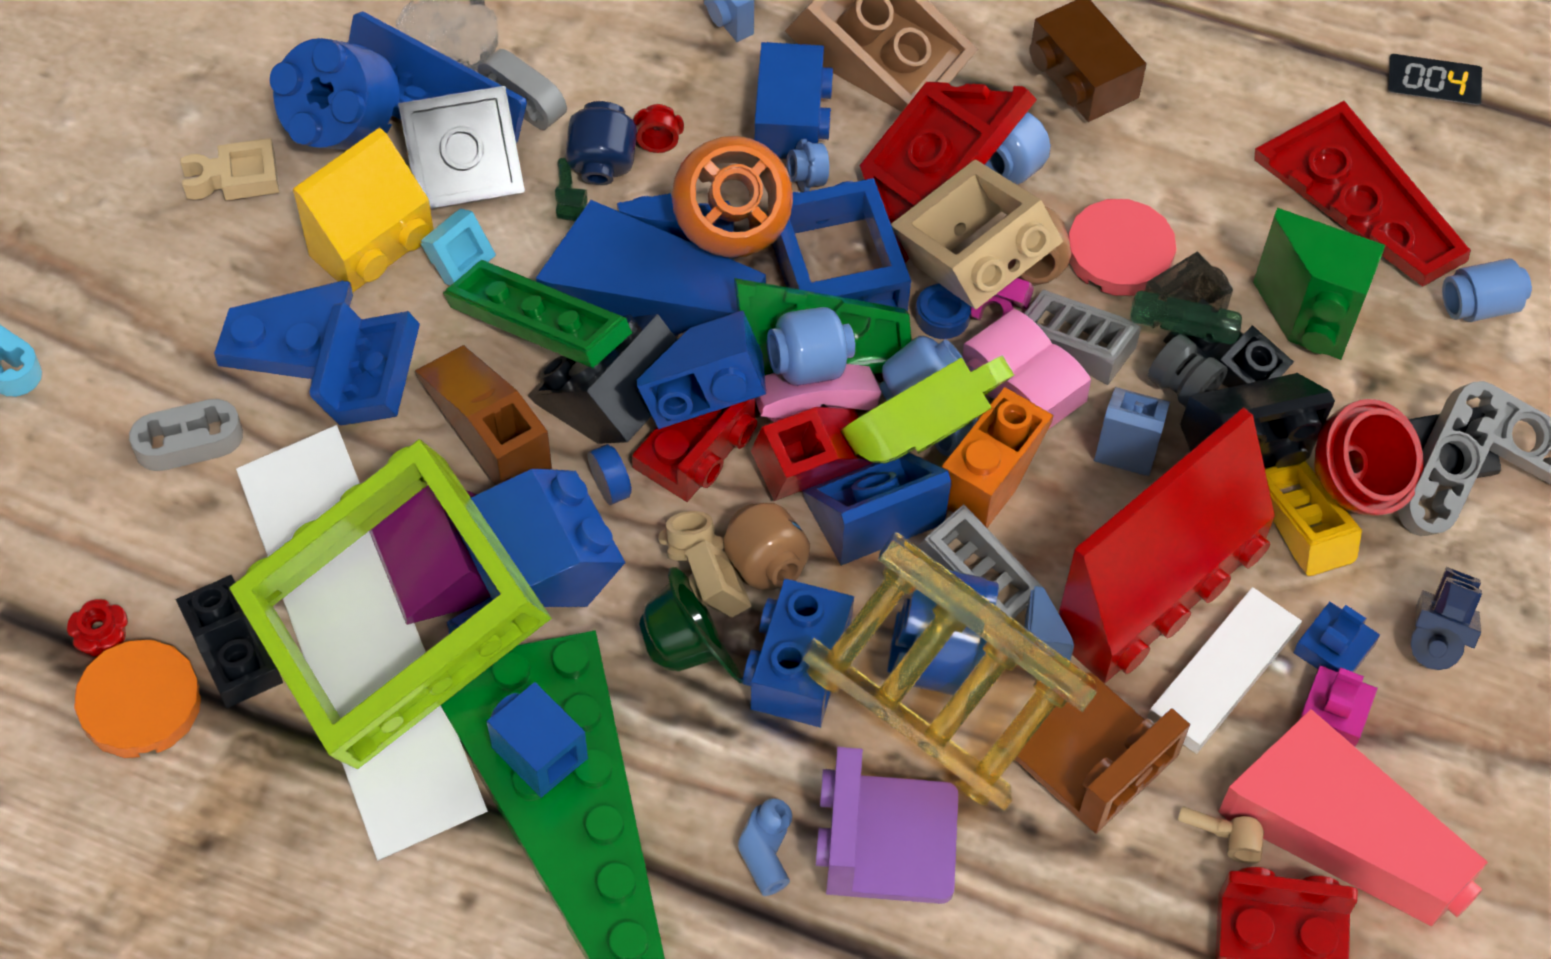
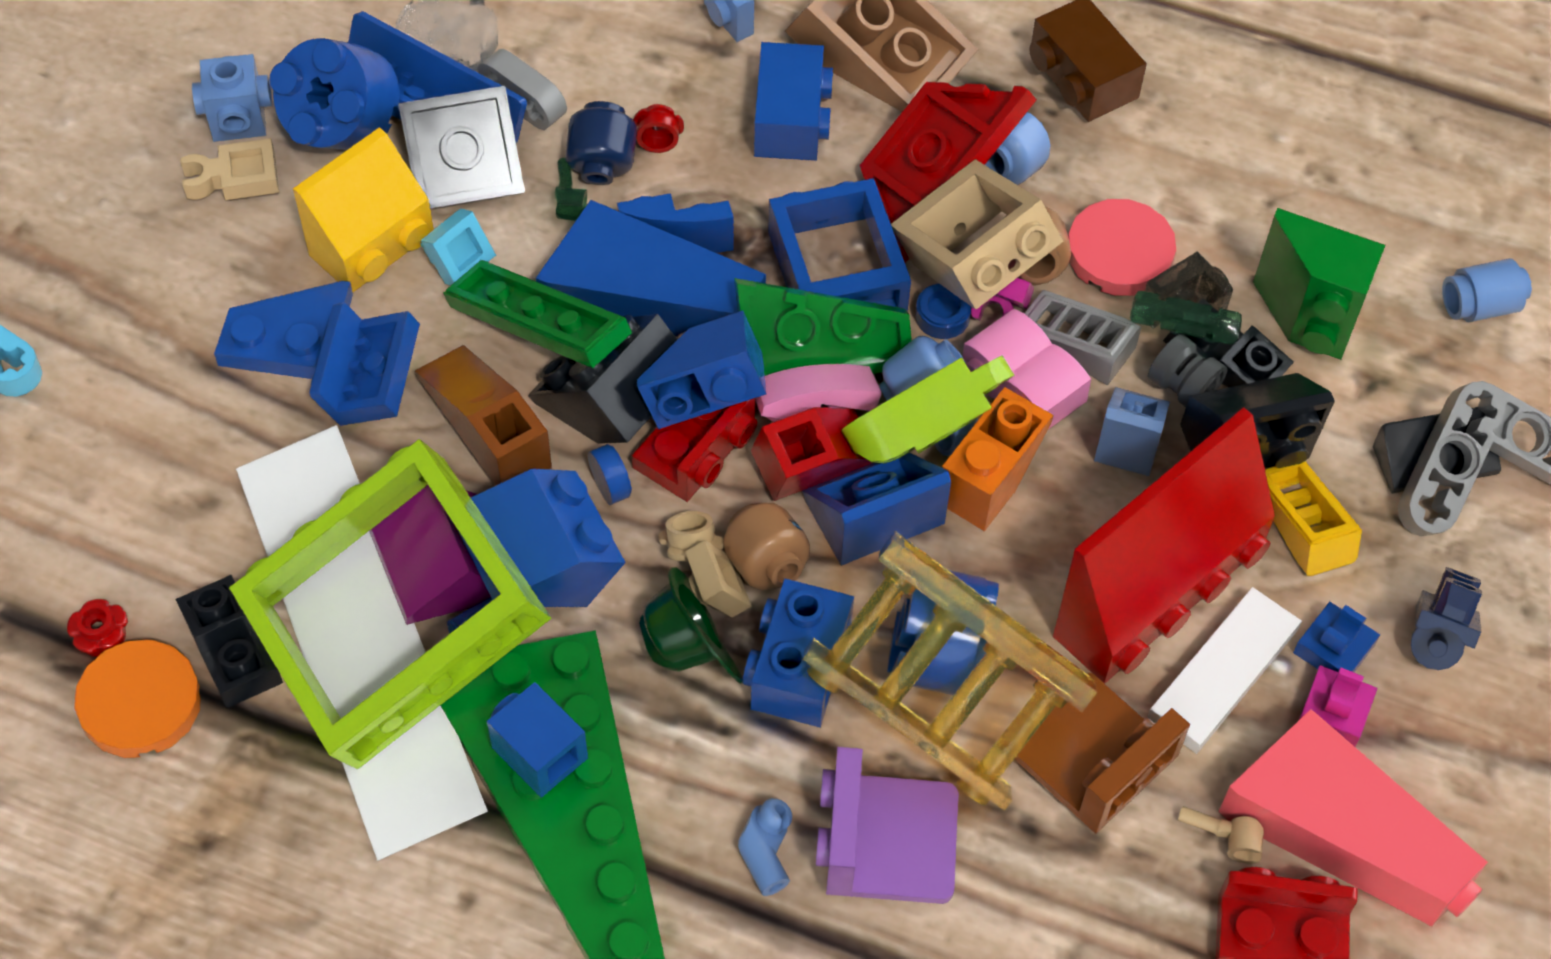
light grey beam [129,399,243,471] -> none
orange wheel [672,136,793,258] -> none
medium blue head [767,307,855,386] -> none
medium blue plate [786,139,829,192] -> none
light grey slope [914,504,1042,629] -> none
medium blue slope [1021,586,1074,671] -> none
red wing [1254,101,1471,287] -> none
red piece [1314,399,1423,516] -> none
black sticker [1388,54,1482,105] -> none
none -> medium blue brick [192,54,272,142]

